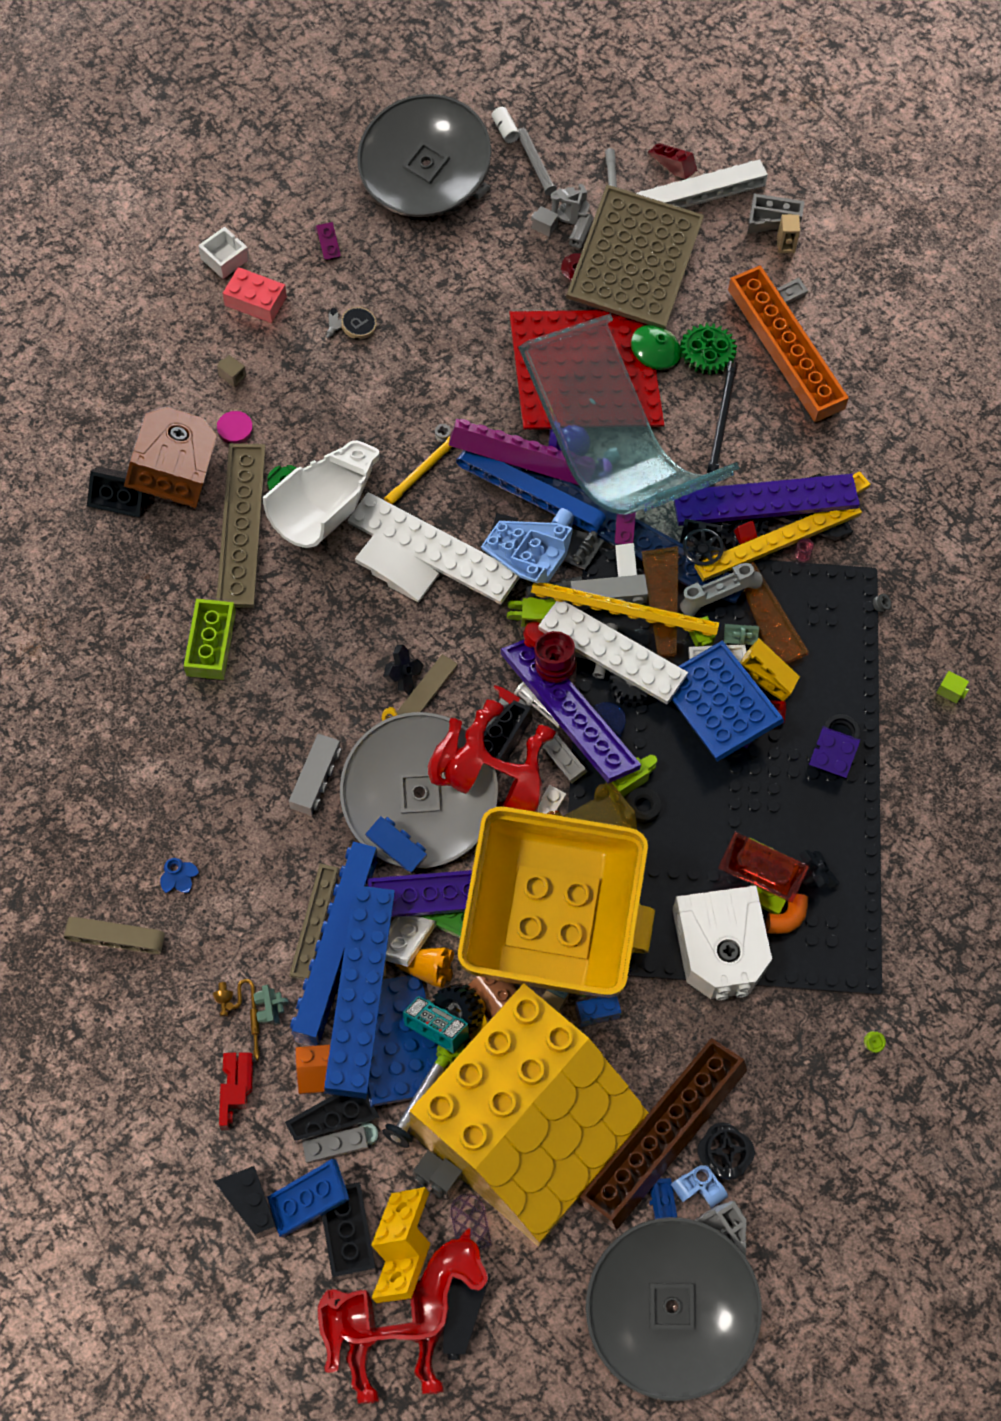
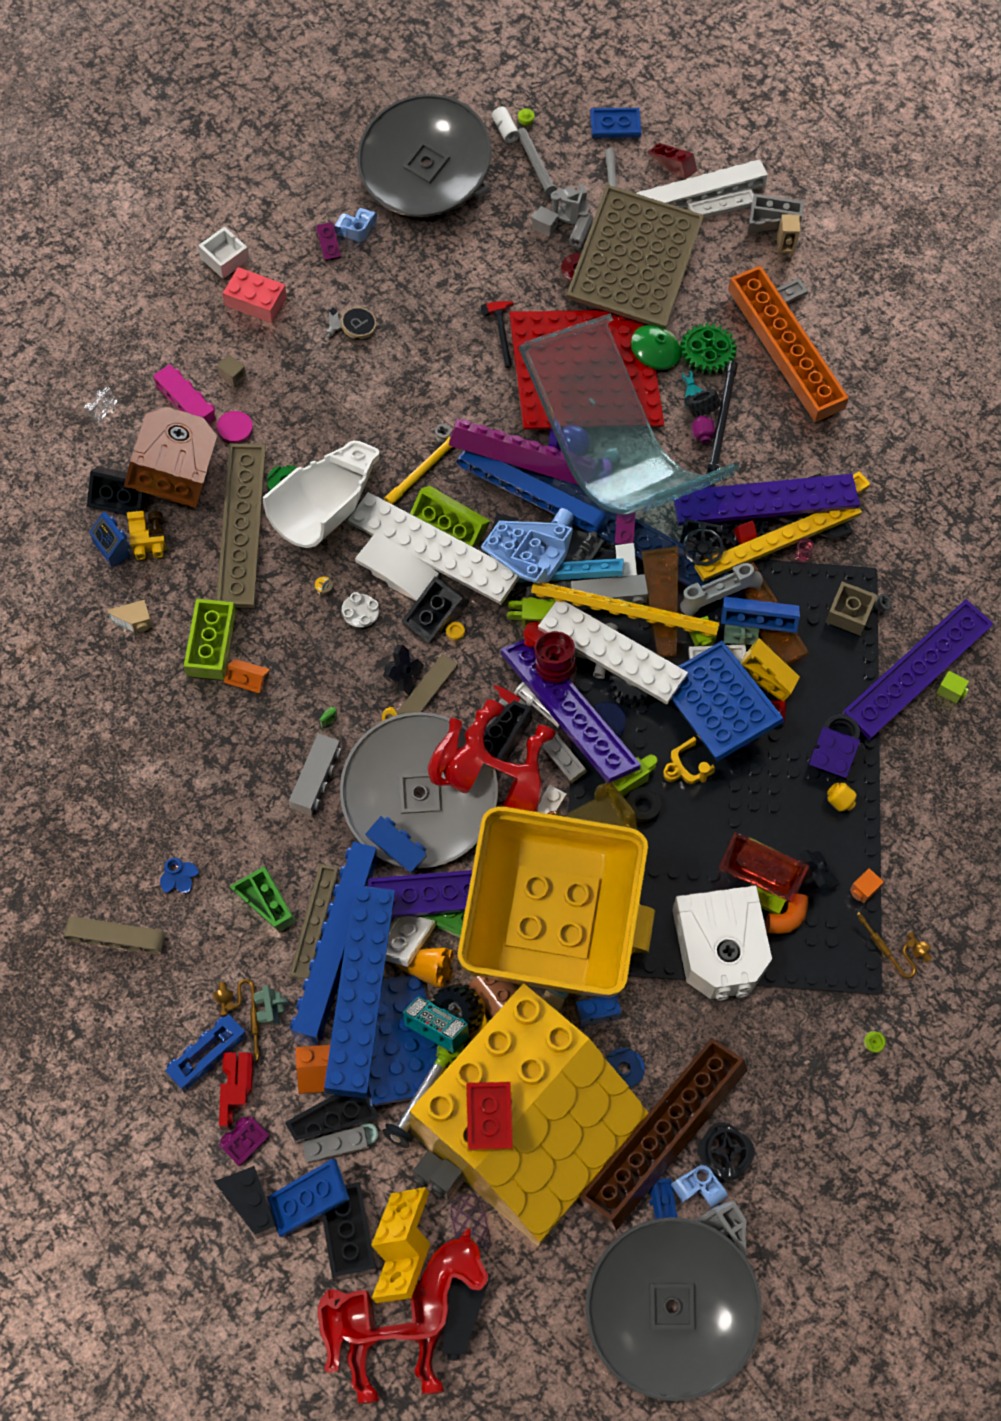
none -> clear hips [84,387,118,423]
none -> blue slope [89,512,130,568]
none -> tan slope [108,600,152,633]
none -> yellow hips [127,511,167,560]
none -> dark pink brick [153,364,216,424]
none -> blue brick [165,1014,247,1093]
none -> magenta bracket [218,1116,269,1166]
none -> orange panel [224,658,270,693]
none -> bright green wedge [229,866,297,932]
none -> tile [314,576,333,596]
none -> bright green slope [320,707,337,729]
none -> light blue piece [334,208,377,242]
none -> white dish [342,592,379,628]
none -> black slope [402,576,470,644]
none -> lime slope [410,486,490,548]
none -> yellow tile [446,622,465,641]
none -> red plate [466,1082,513,1151]
none -> black piece [480,301,514,368]
none -> dark azure plate [517,558,624,583]
none -> lime tile [518,109,534,125]
none -> blue tile [590,108,642,138]
none -> blue tile [606,1048,645,1089]
none -> yellow piece [663,737,715,784]
none -> teal piece [681,371,703,409]
none -> black tyre [687,389,721,417]
none -> white tile [688,189,754,218]
none -> magenta head [691,416,716,444]
none -> blue brick [721,596,800,633]
none -> dark tan brick [826,582,877,636]
none -> yellow head [827,783,857,811]
none -> dark purple plate [842,599,994,740]
none -> orange brick [850,868,884,904]
none -> pearl gold piece [857,913,932,978]

